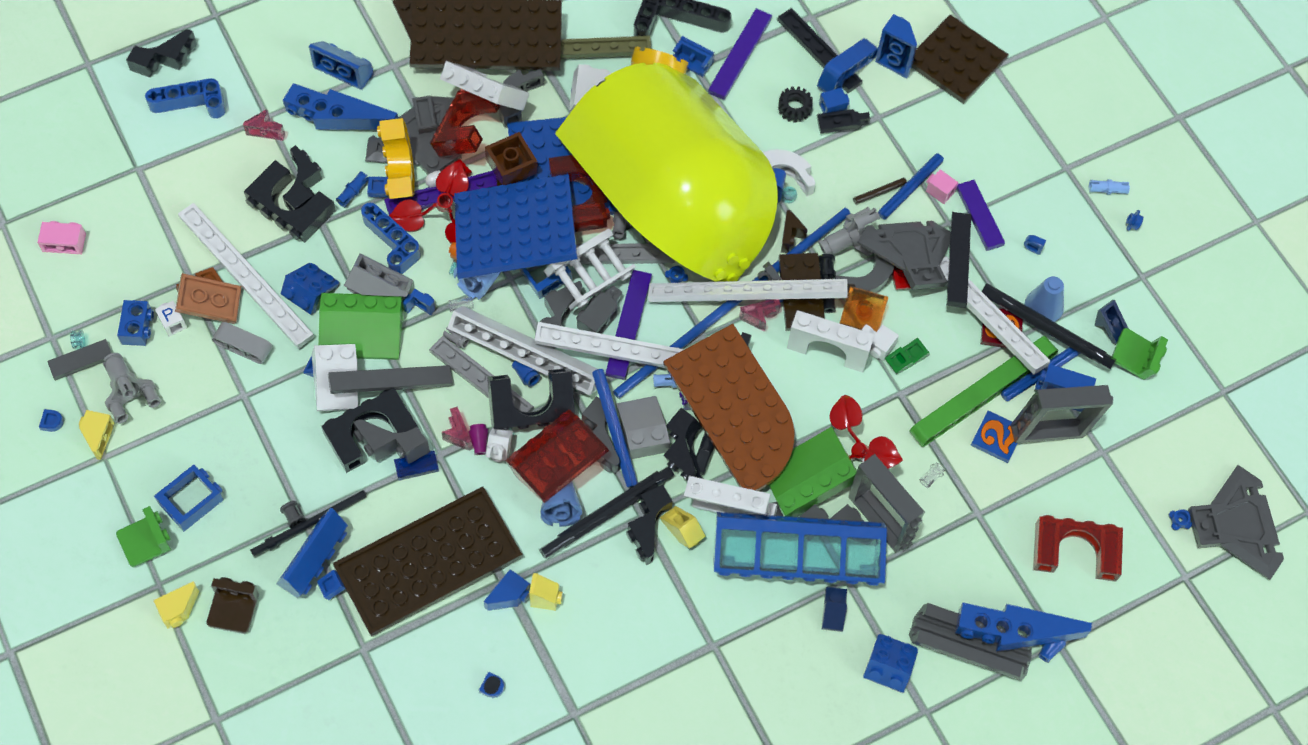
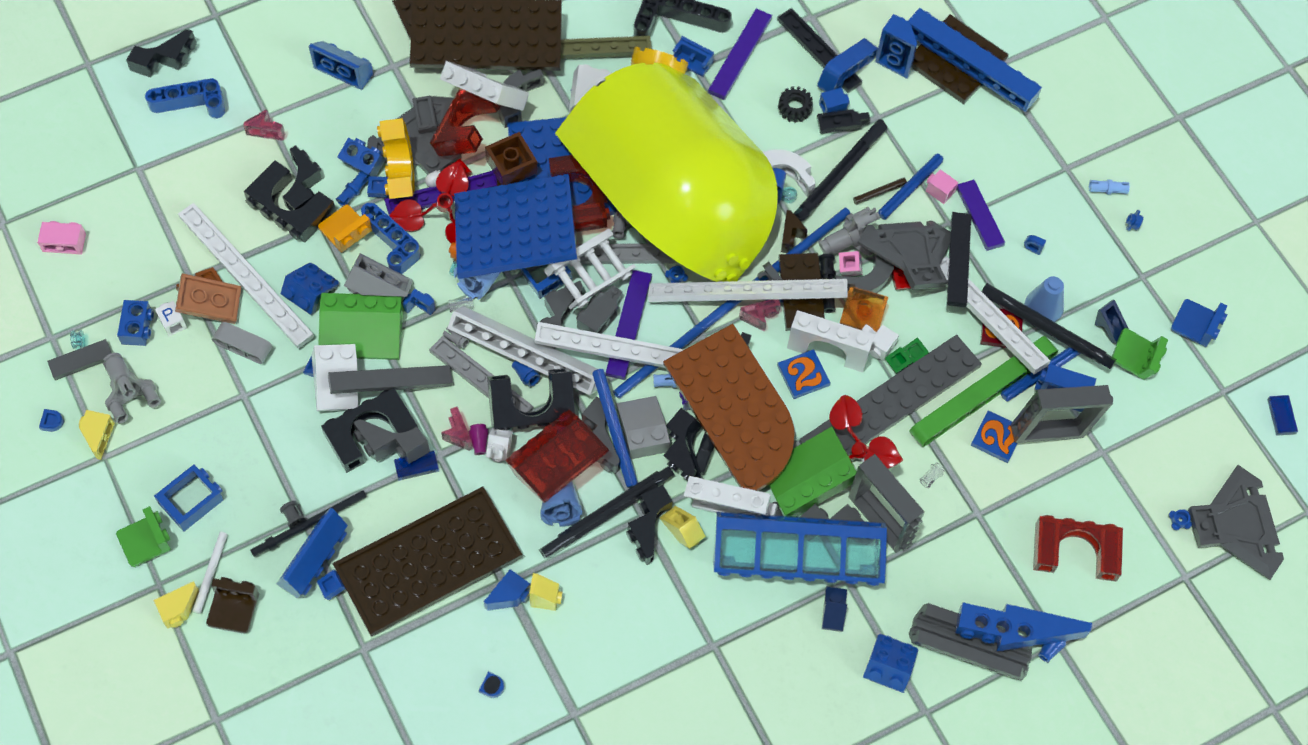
blue brick [282,83,399,130] -> none
none -> white bar [193,532,228,614]
none -> light orange bracket [318,205,372,253]
none -> blue brick [337,137,386,177]
none -> blue tile [777,349,830,399]
none -> black piece [794,119,888,222]
none -> dark grey plate [799,334,982,455]
none -> bright pink brick [839,251,863,276]
none -> blue brick [908,8,1042,112]
none -> blue bracket [1171,299,1228,347]
none -> clear blue tile [1267,395,1298,436]

